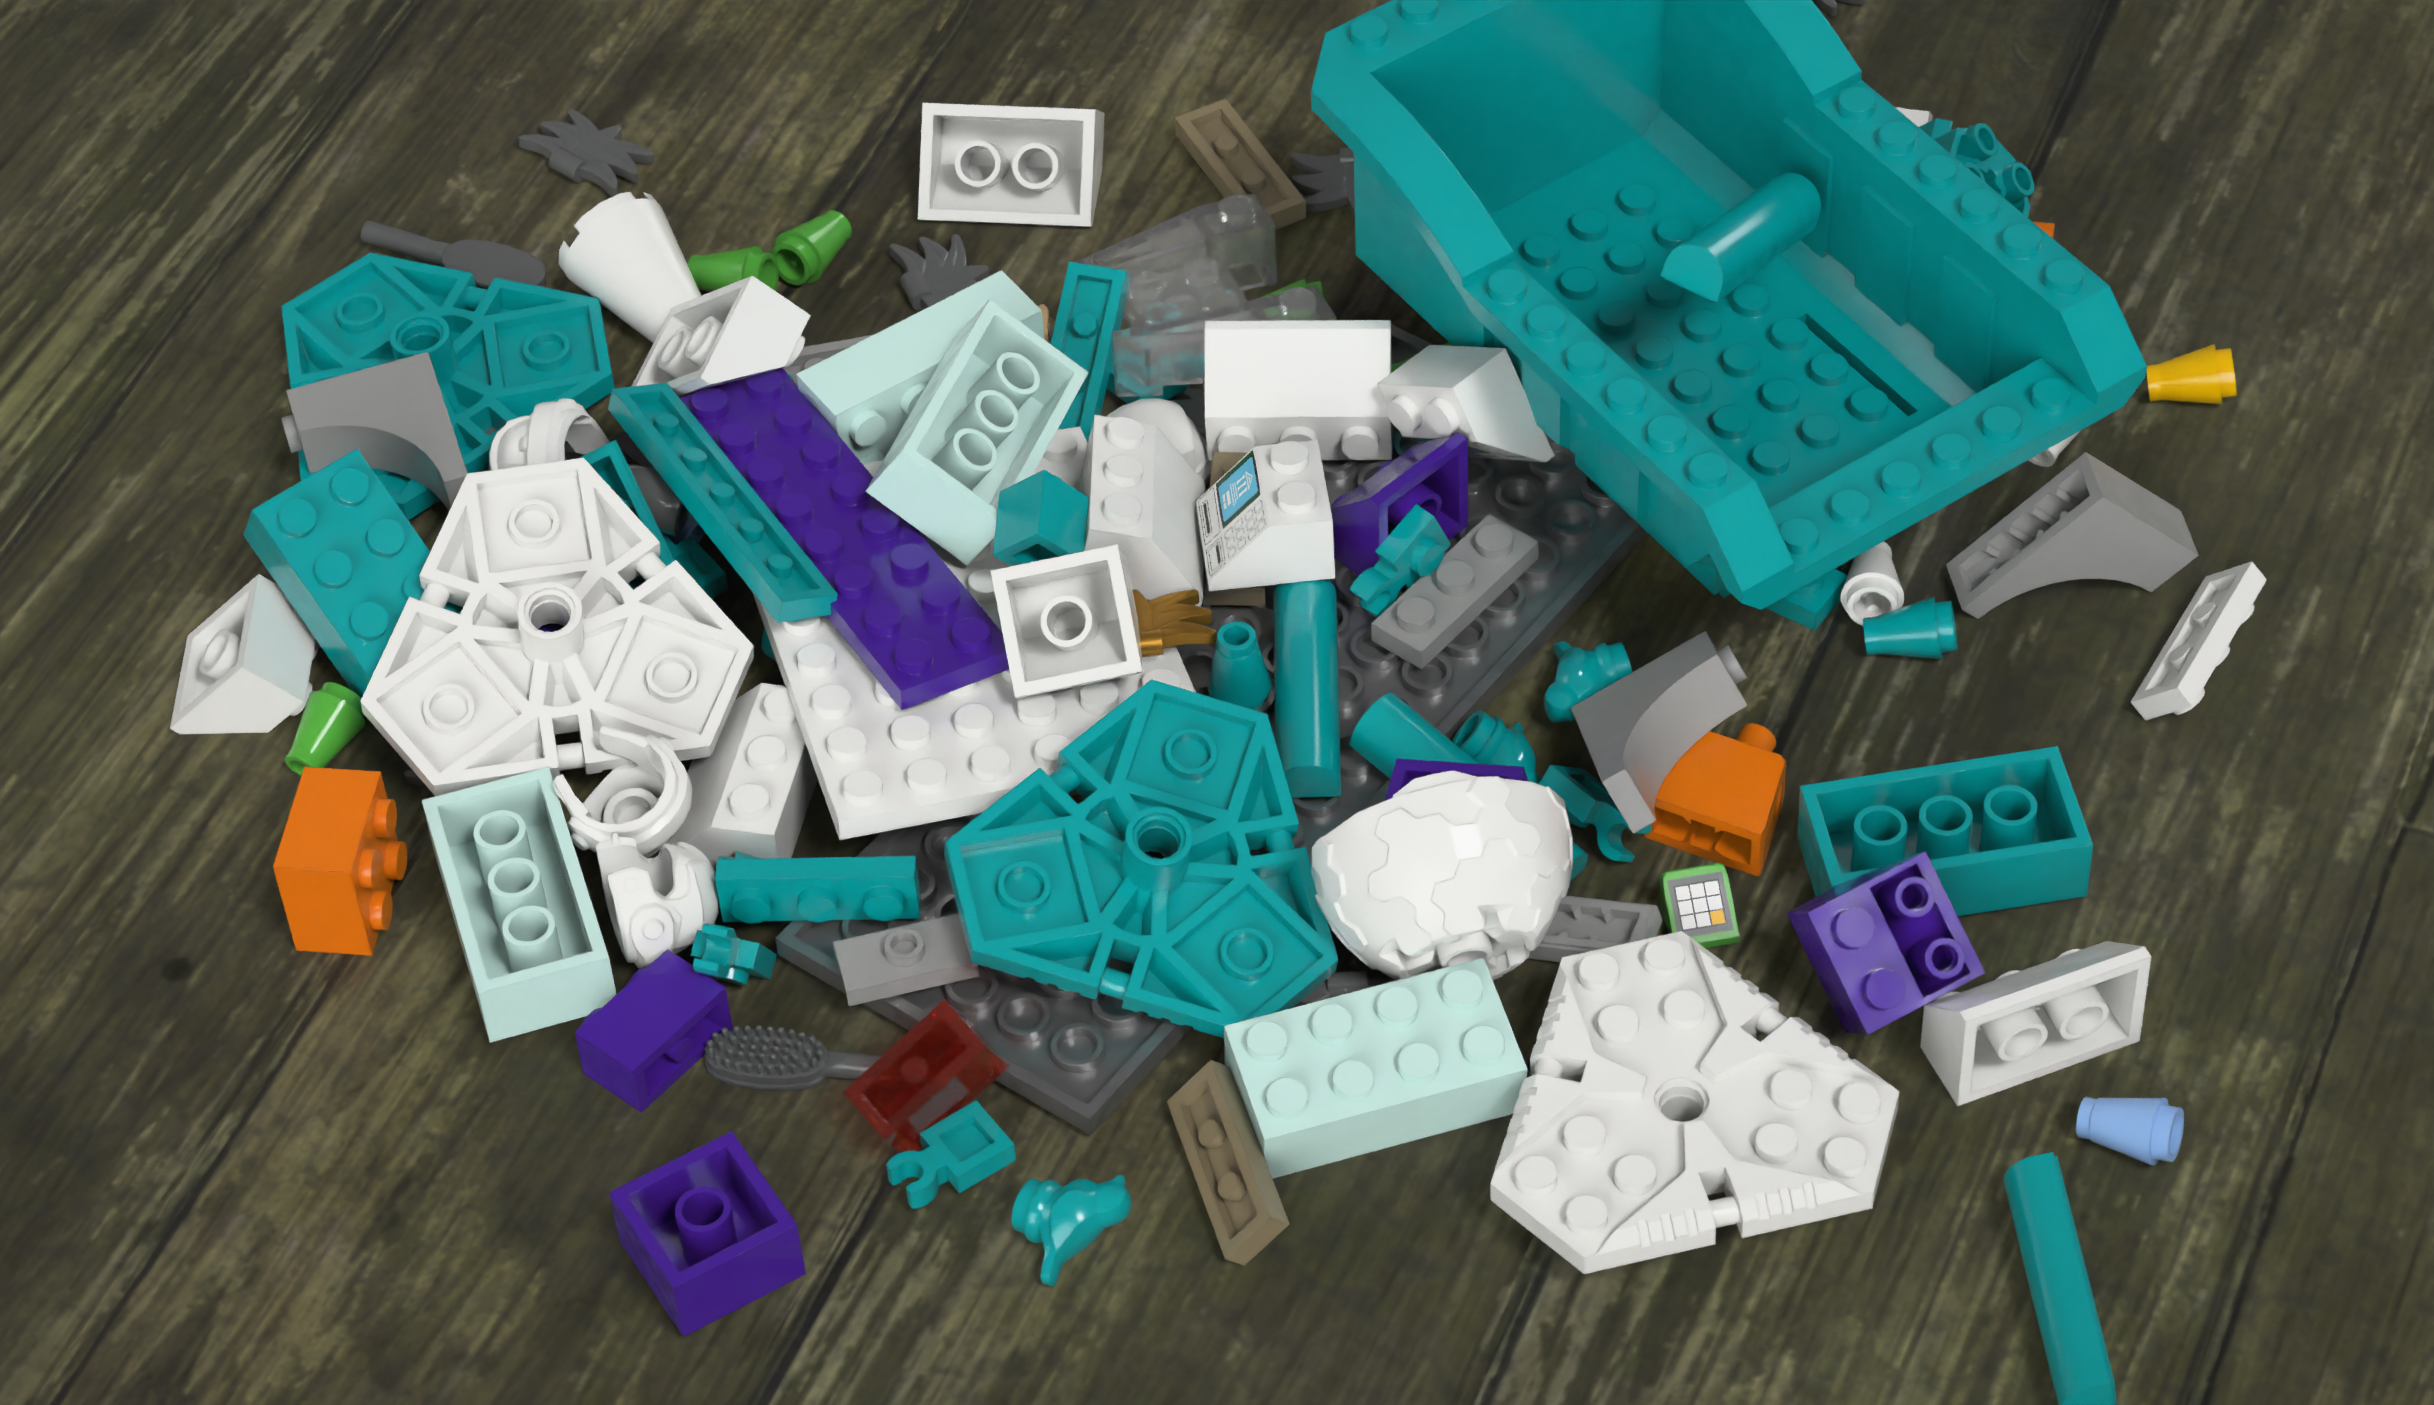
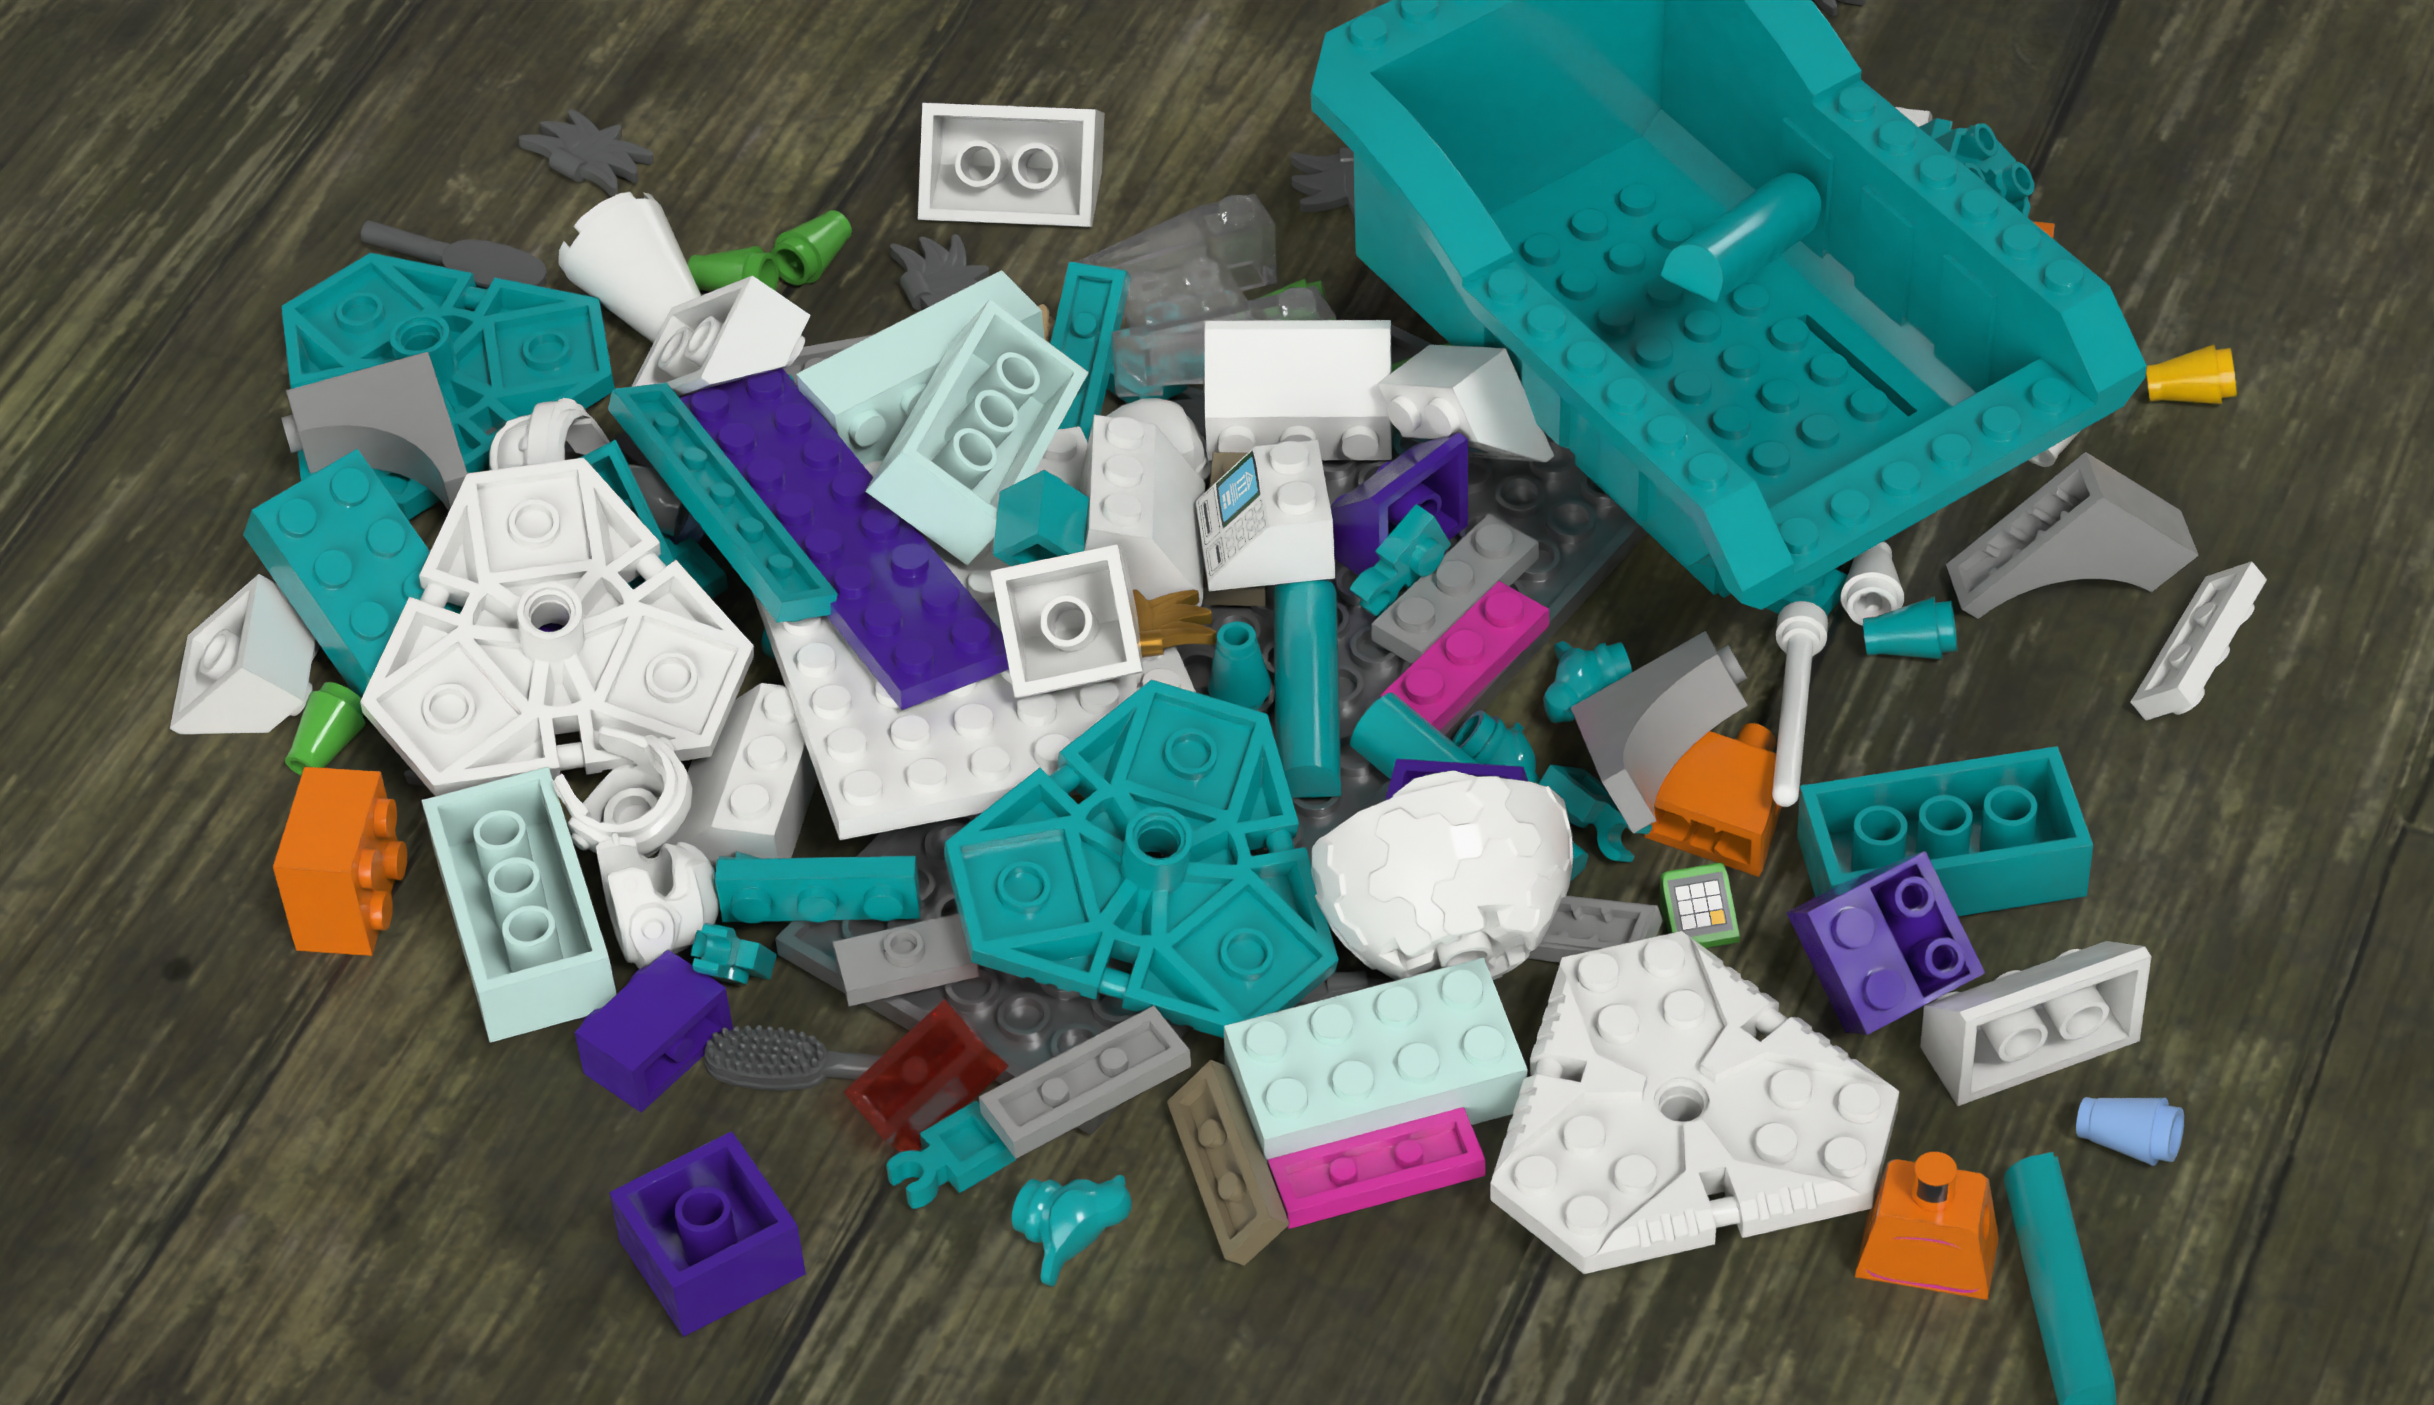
dark tan plate [1175,98,1307,238] -> none
none -> light grey plate [979,1006,1191,1159]
none -> dark pink plate [1267,1107,1486,1229]
none -> dark pink plate [1380,581,1549,731]
none -> white piece [1772,601,1828,807]
none -> orange torso [1855,1152,1999,1300]

